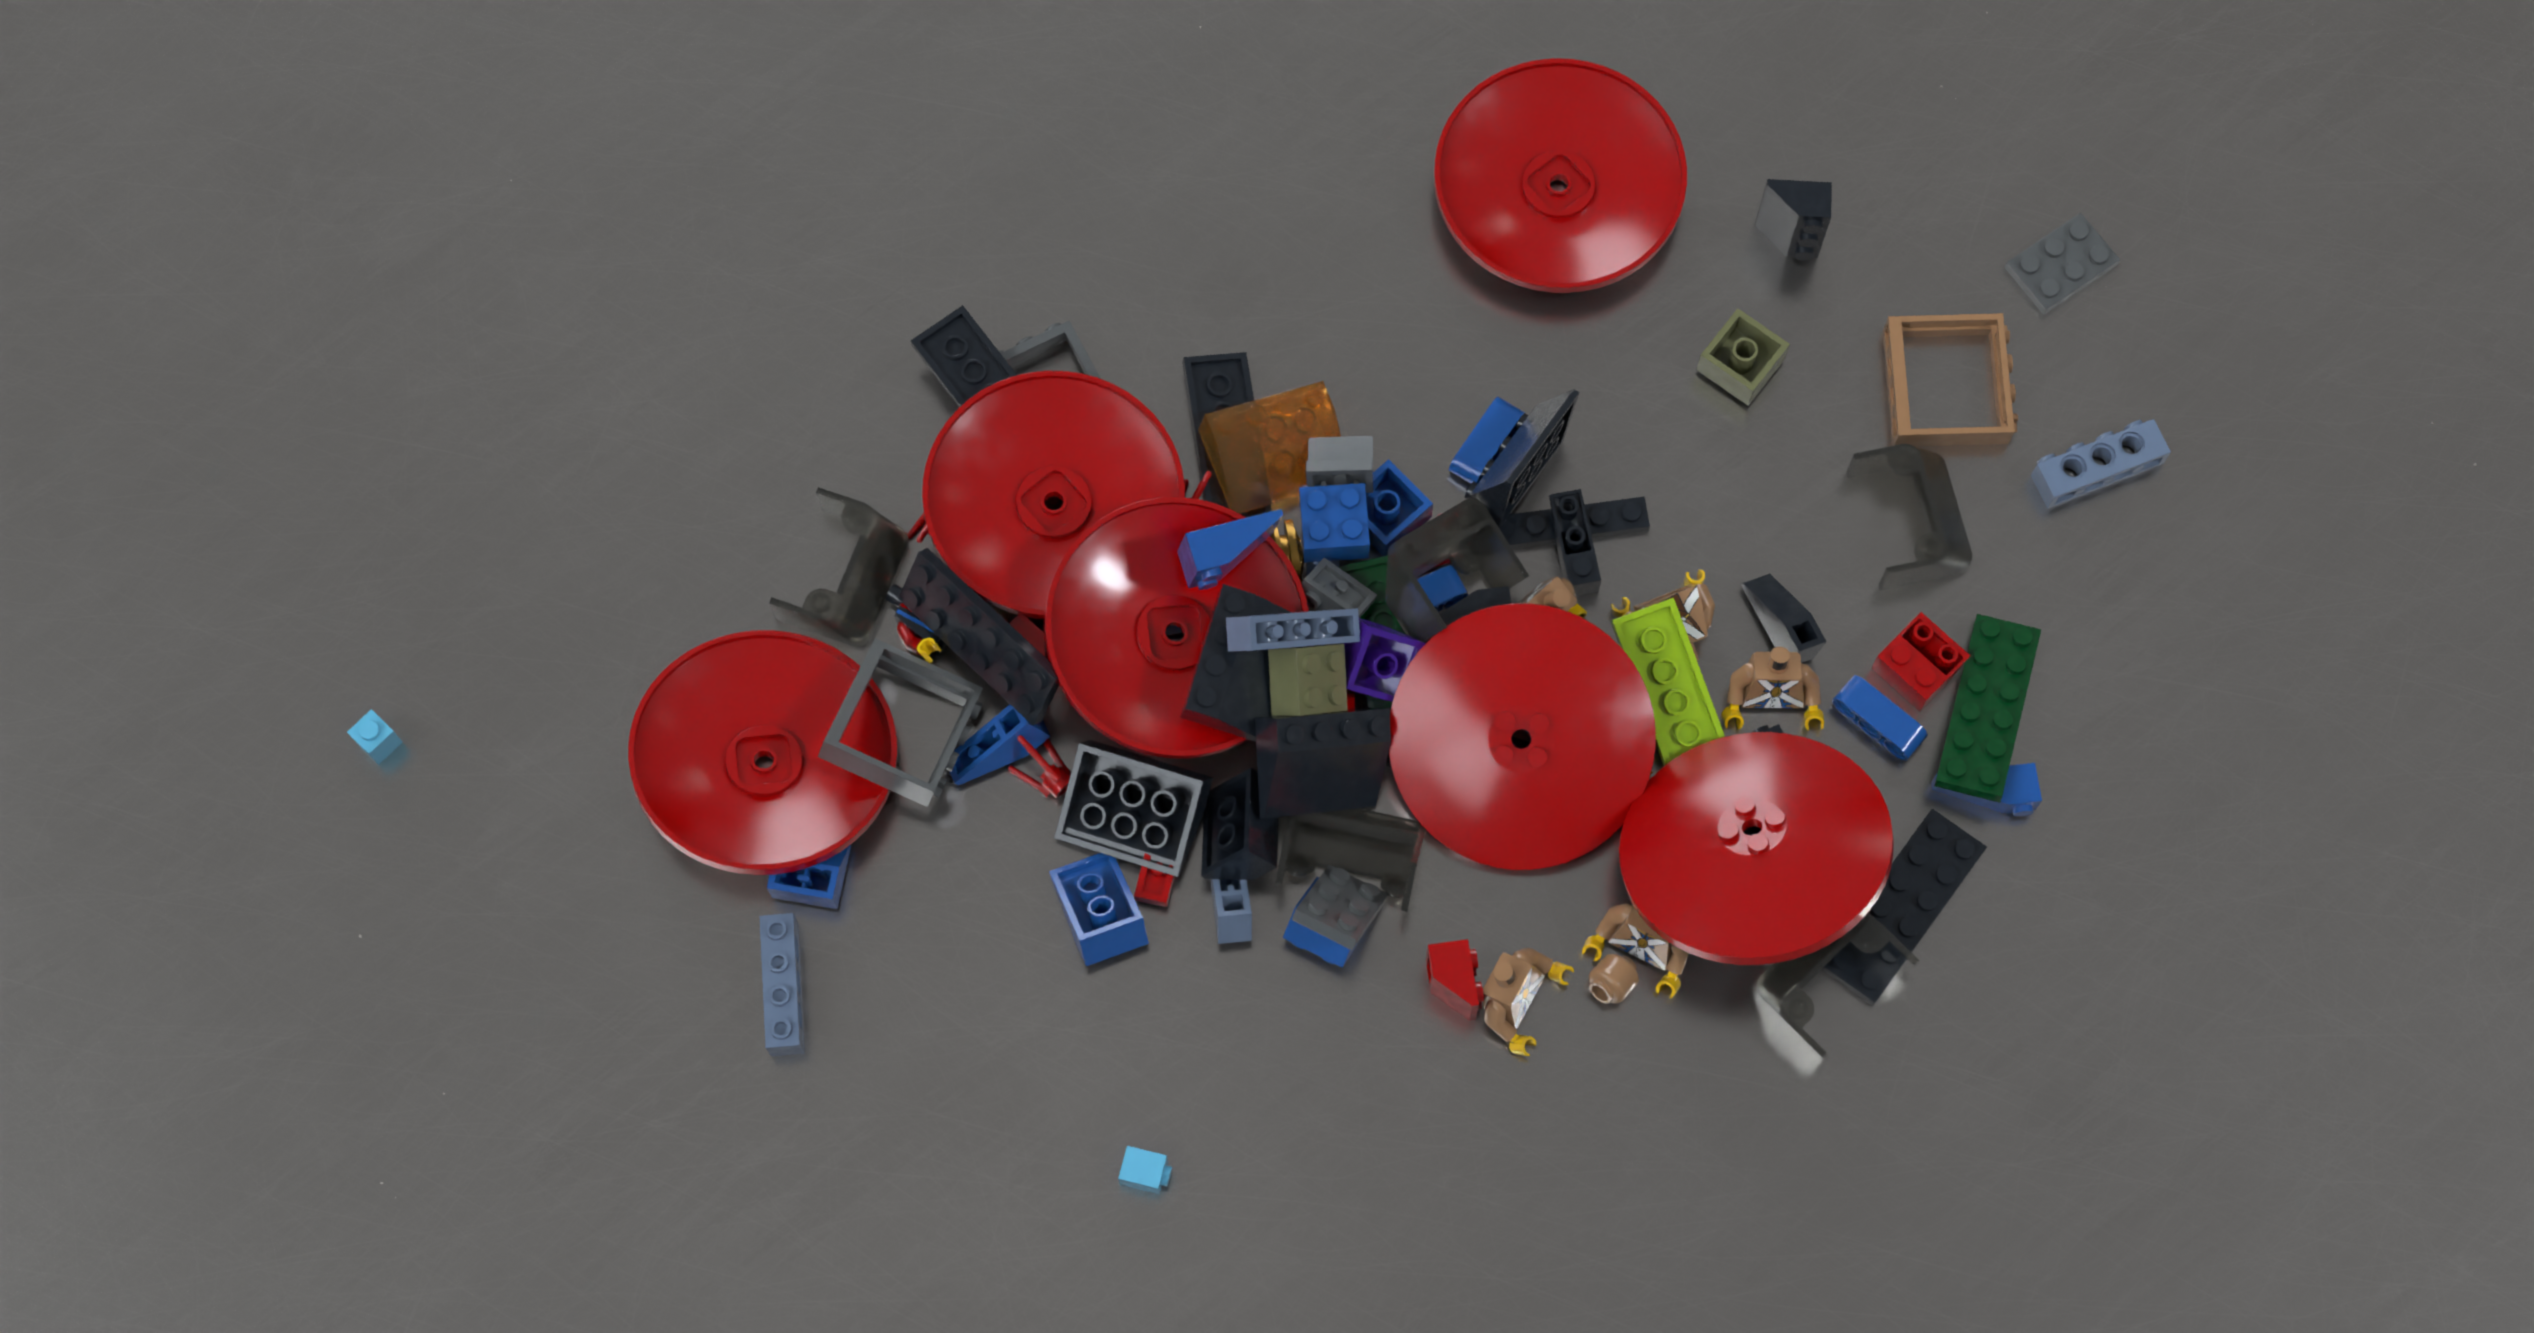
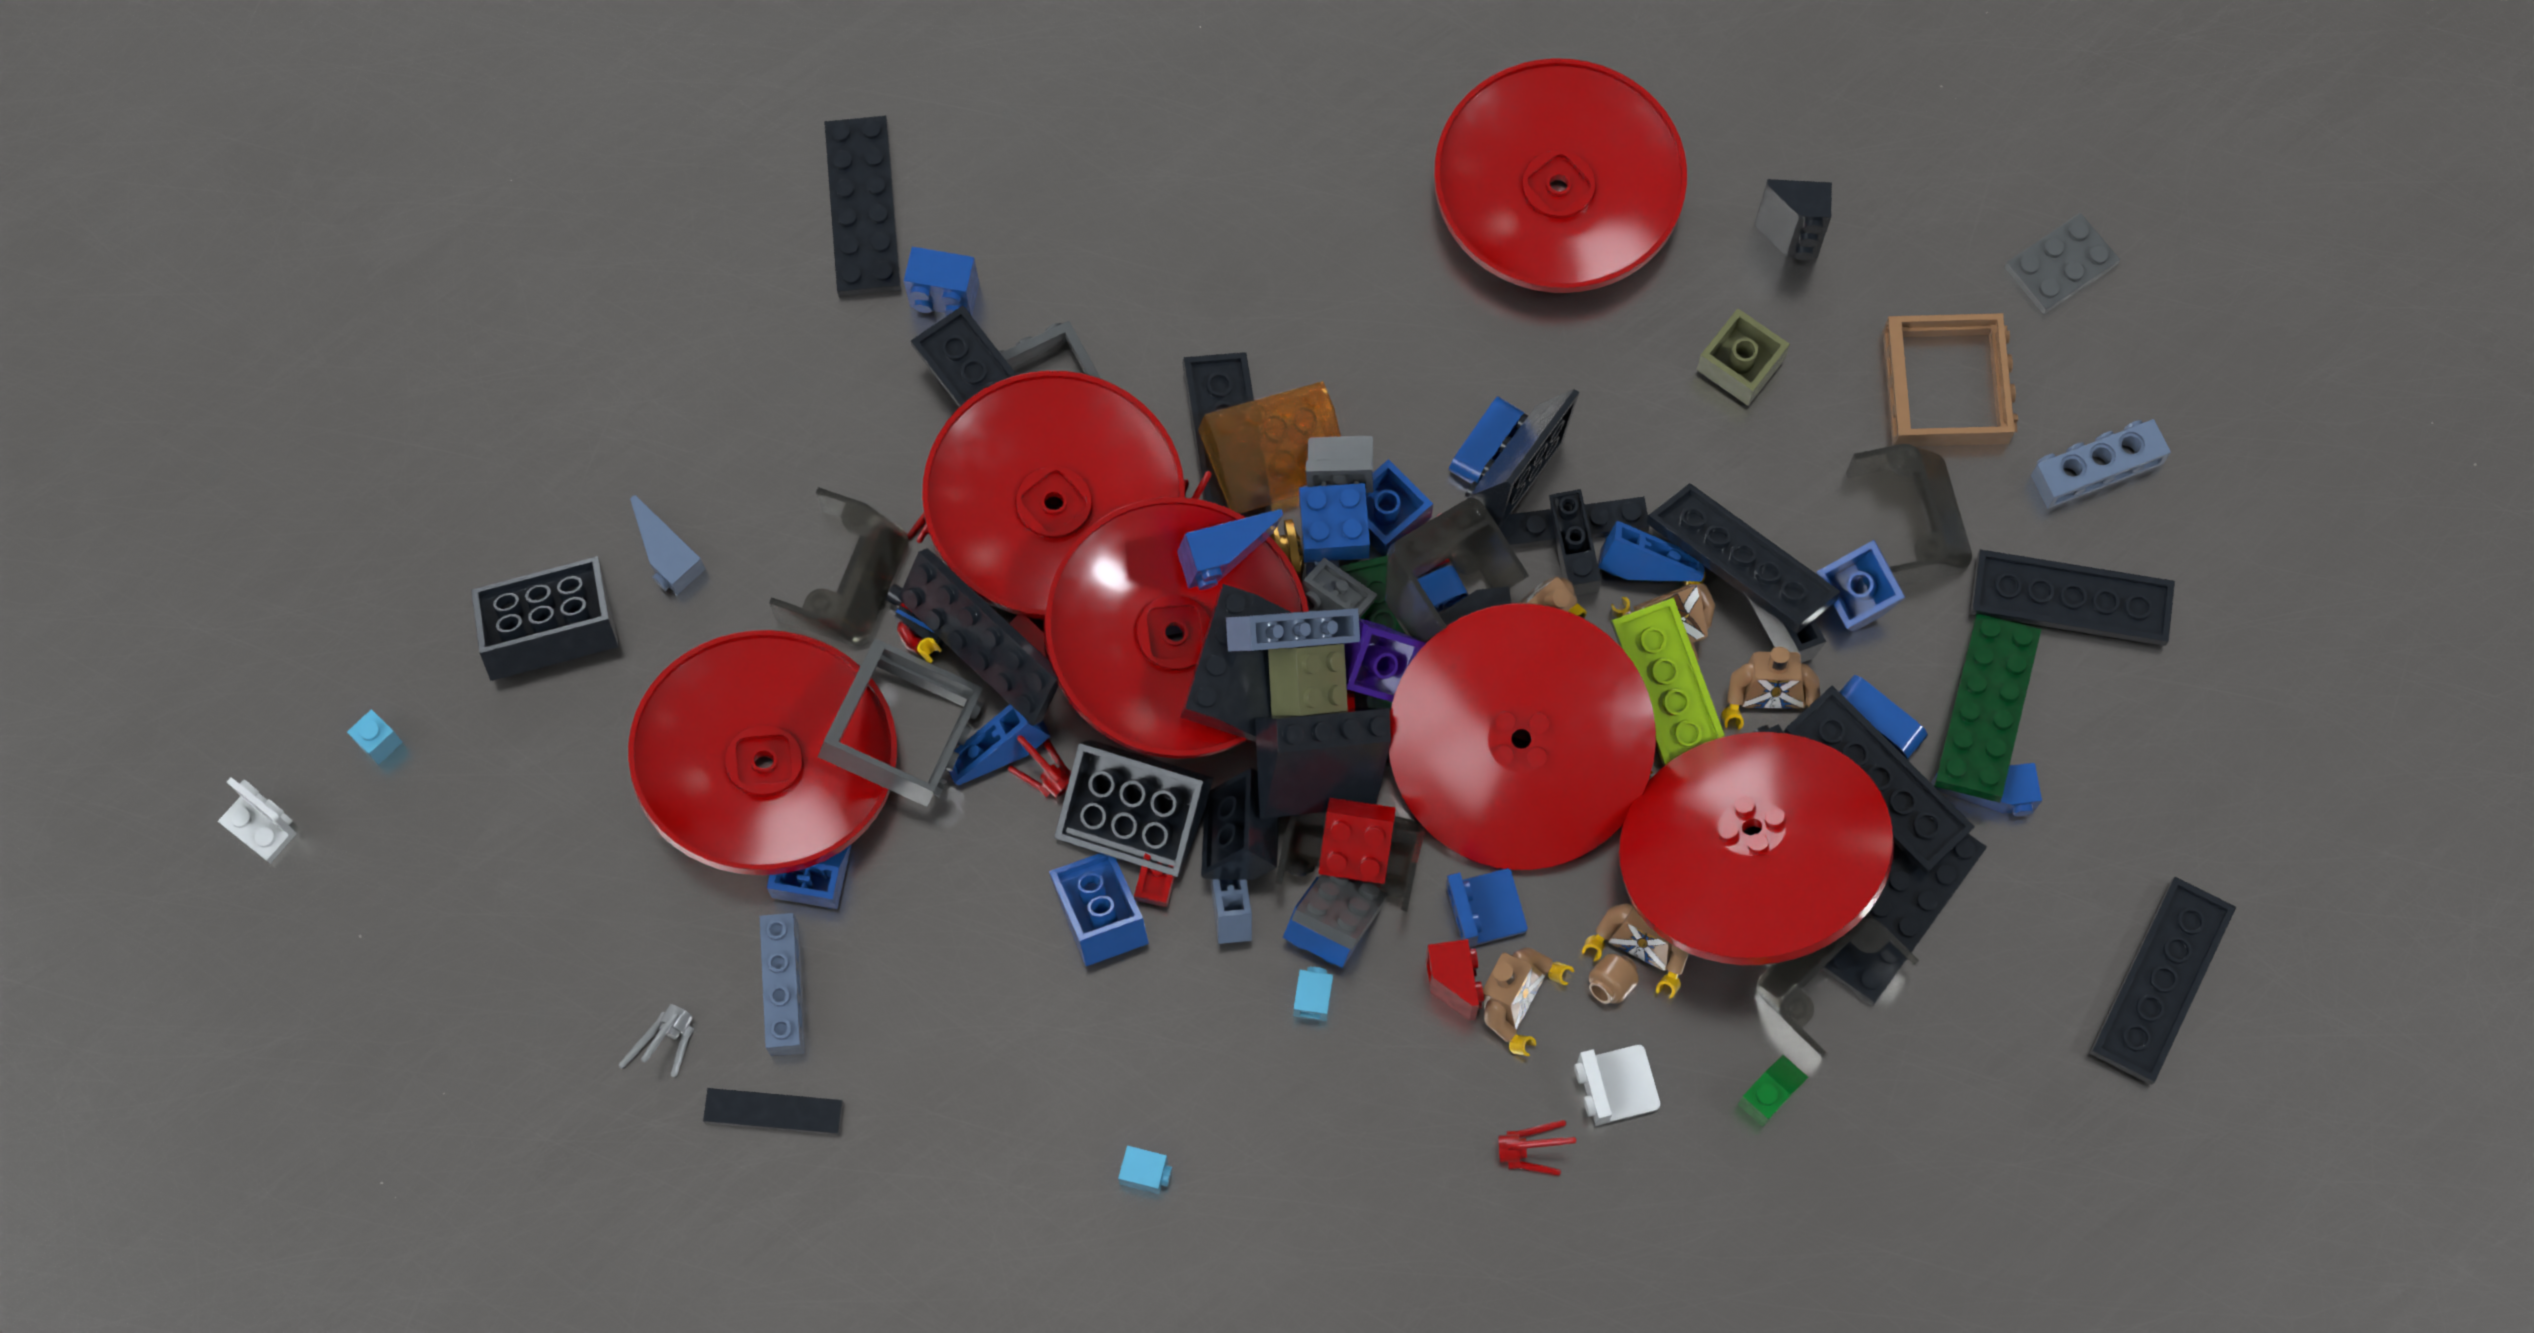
red slope [1871,612,1971,712] -> none
none -> white bracket [218,777,297,864]
none -> black slope [471,556,619,681]
none -> light grey plant [619,1004,694,1077]
none -> sand blue slope [630,495,706,595]
none -> black tile [703,1088,844,1136]
none -> black plate [824,115,901,297]
none -> blue brick [904,246,980,316]
none -> medium azure brick [1293,967,1333,1021]
none -> red brick [1318,798,1396,884]
none -> blue bracket [1446,868,1528,947]
none -> red plant [1498,1120,1577,1176]
none -> white bracket [1574,1045,1660,1126]
none -> blue slope [1598,521,1705,582]
none -> black plate [1646,483,1840,633]
none -> green slope [1738,1055,1809,1127]
none -> black plate [1784,685,1975,874]
none -> blue slope [1817,540,1906,632]
none -> black plate [1970,549,2175,646]
none -> black plate [2090,877,2236,1085]

